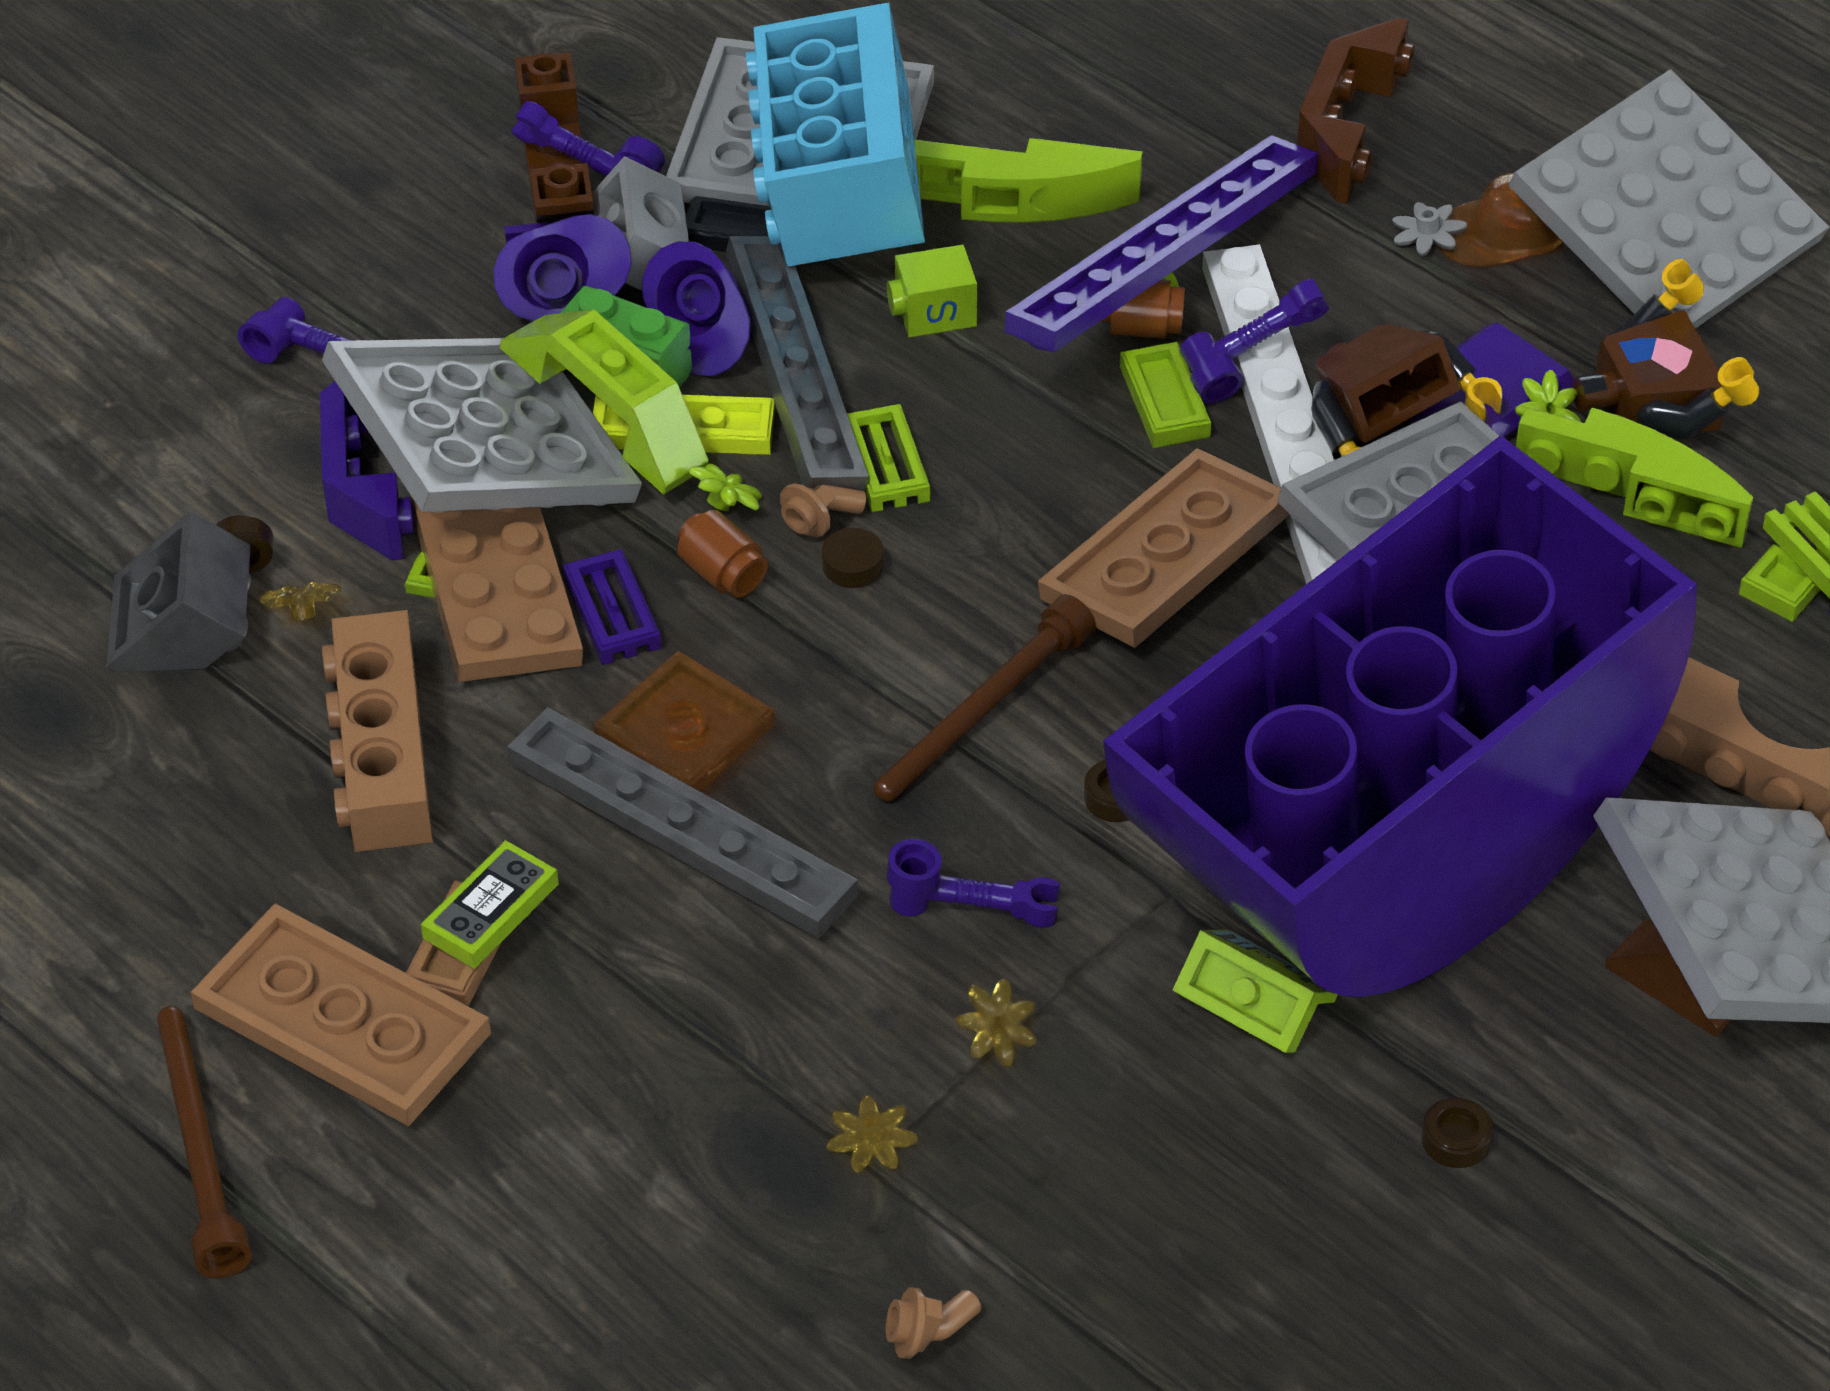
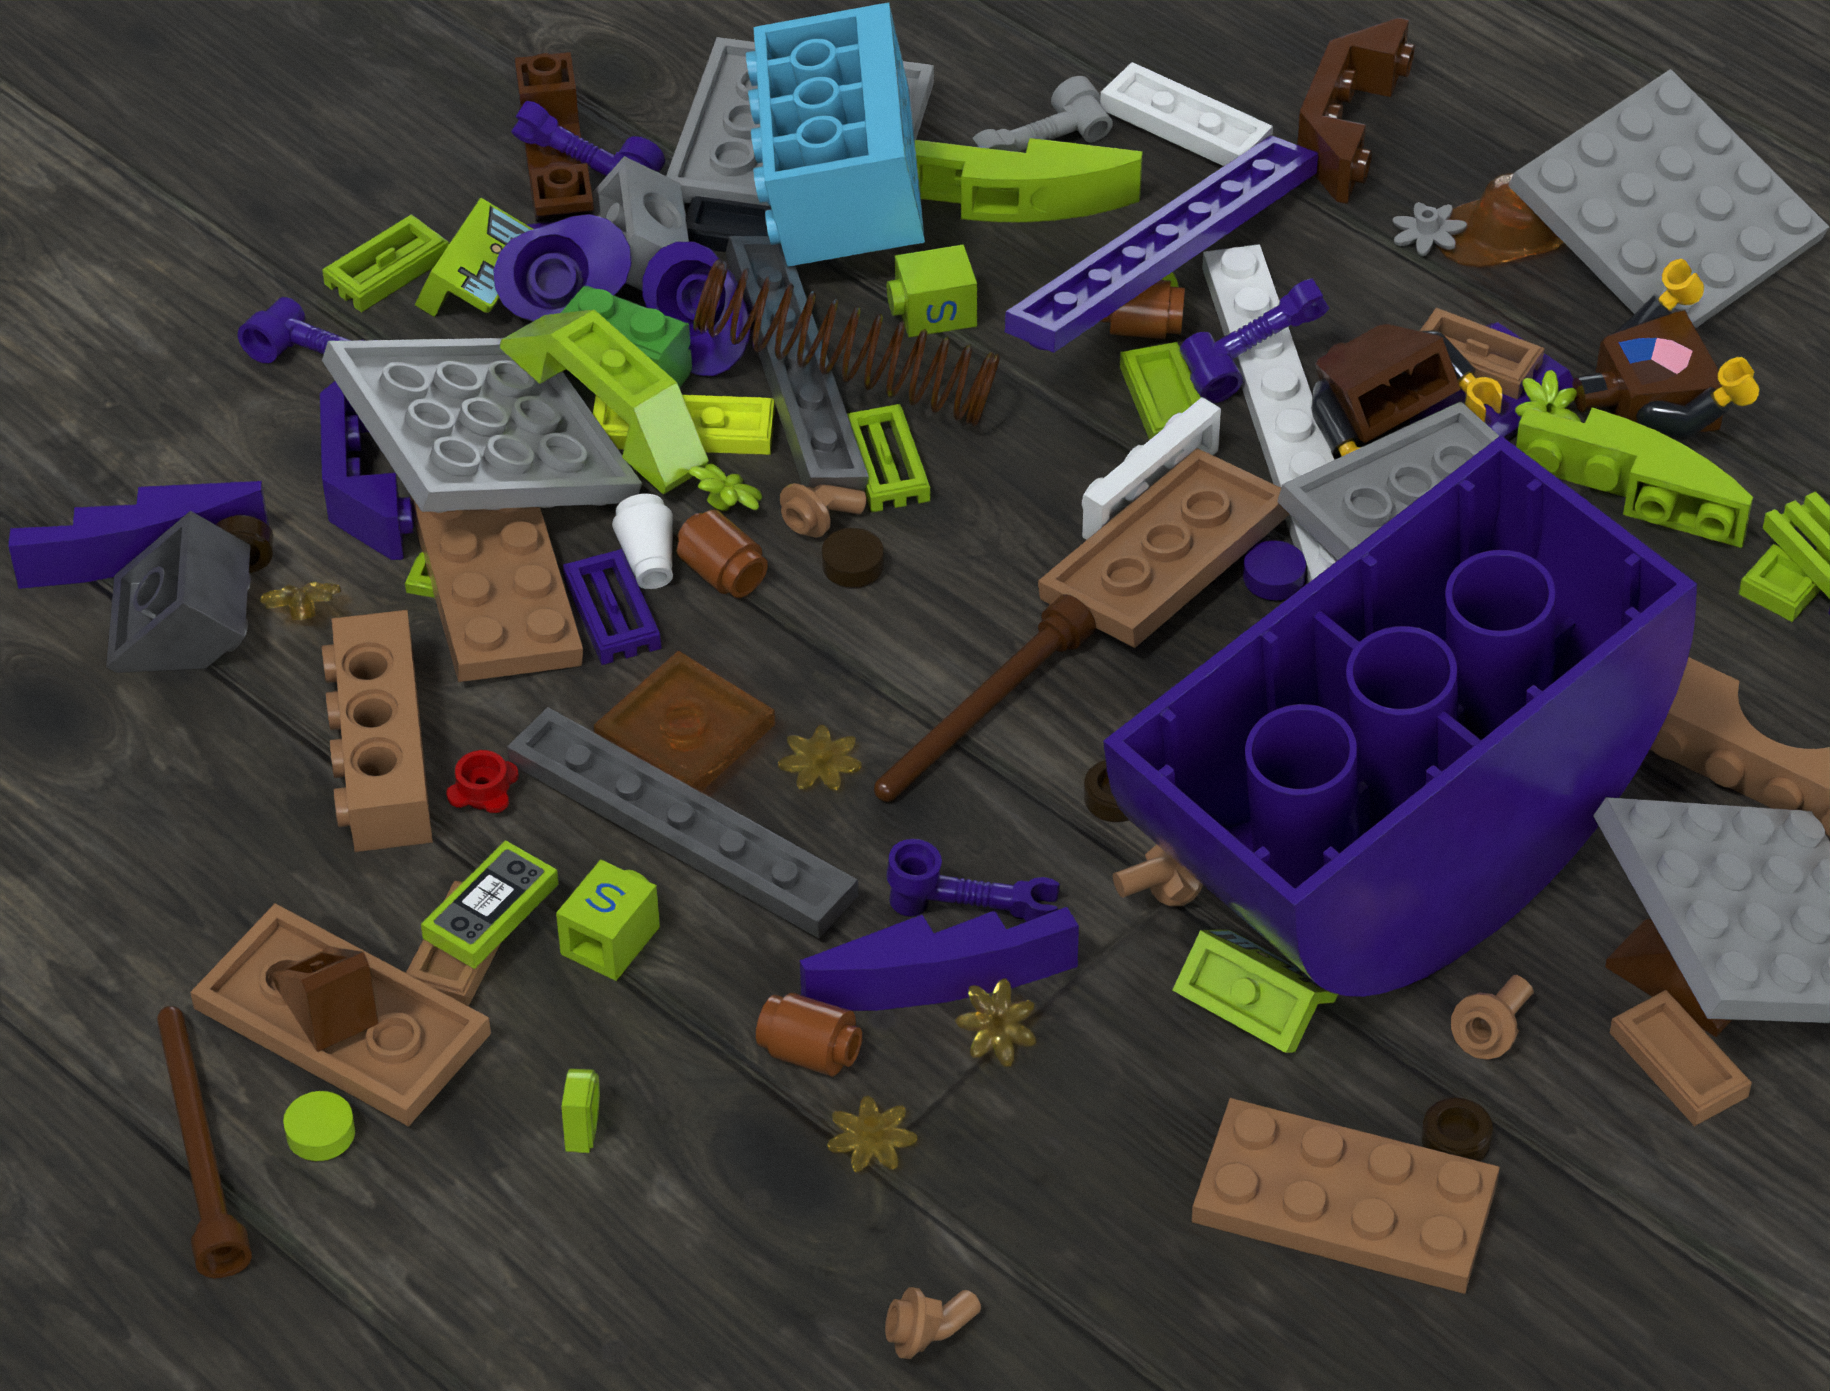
none -> dark purple slope [8,481,269,589]
none -> reddish brown slope [270,947,379,1052]
none -> lime tile [283,1091,355,1161]
none -> lime tile [322,214,449,313]
none -> lime panel [415,198,533,317]
none -> red plate [446,750,519,813]
none -> lime brick [556,859,660,981]
none -> lime tile [561,1068,600,1153]
none -> white cone [612,494,673,589]
none -> reddish brown piece [693,258,1000,427]
none -> dark orange brick [756,993,862,1076]
none -> clear yellow plant [778,725,862,790]
none -> dark purple slope [800,907,1079,1011]
none -> light grey brick [973,76,1113,152]
none -> white plate [1082,397,1221,540]
none -> white plate [1100,62,1273,166]
none -> medium nougat plate [1113,844,1203,907]
none -> medium nougat plate [1192,1098,1500,1294]
none -> dark purple tile [1243,541,1306,600]
none -> medium nougat tile [1420,308,1545,400]
none -> medium nougat plate [1451,975,1534,1060]
none -> medium nougat tile [1610,990,1752,1127]

